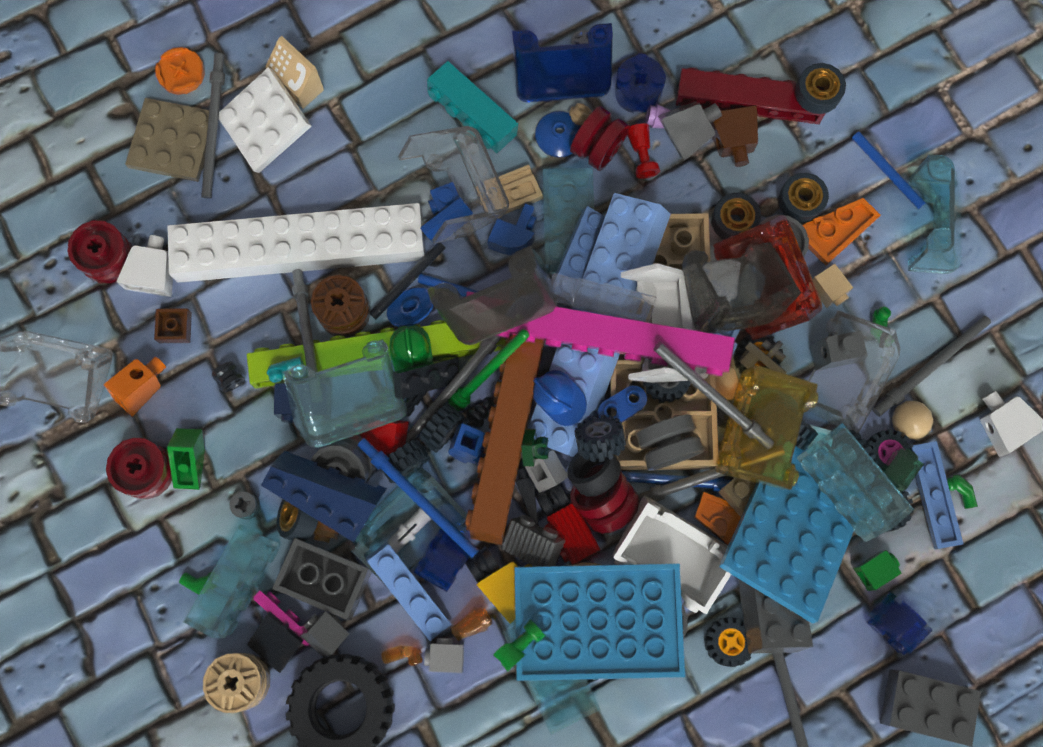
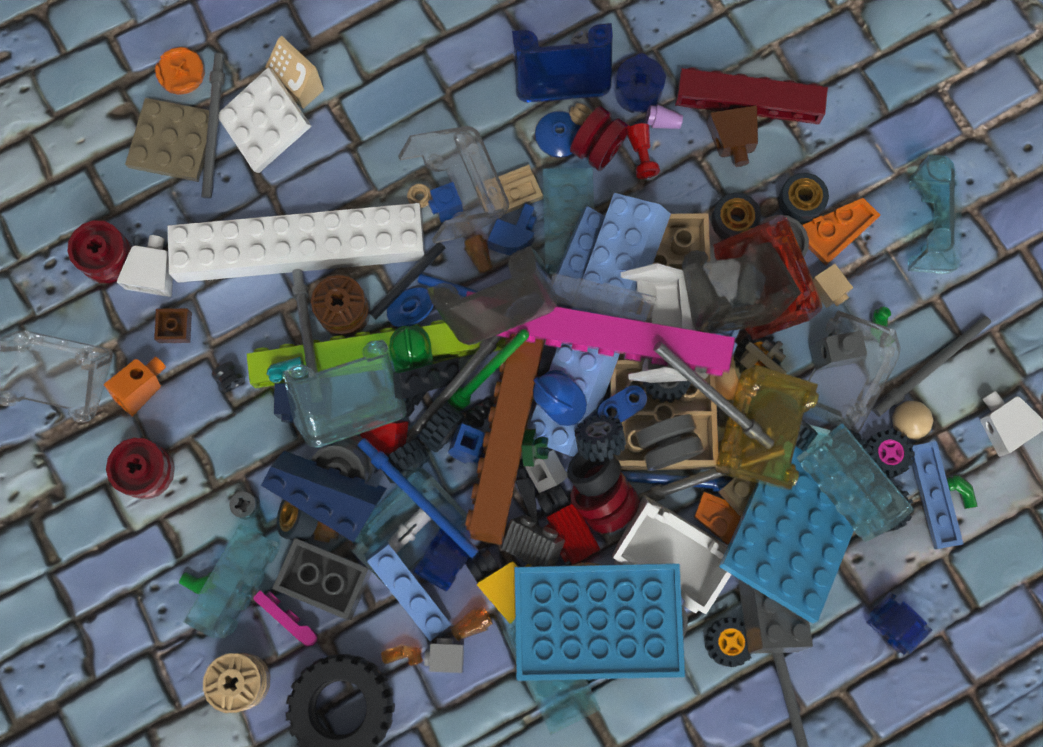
green slope [167,428,205,490] -> none
black piece [247,612,304,673] -> none
dark grey brick [300,611,349,658] -> none
blue tile [421,197,474,243] -> none
teal brick [427,61,519,154] -> none
green leg [493,619,546,672] -> none
dark grey torso [658,101,722,160] -> none
wheel [795,63,846,114] -> none
blue bar [852,132,926,210] -> none
green brick [853,550,902,591] -> none
clear green brick [876,448,924,493] -> none
dark grey brick [880,669,981,747] -> none
none -> tan plate [407,184,431,208]
none -> clear orange cone [464,234,493,274]

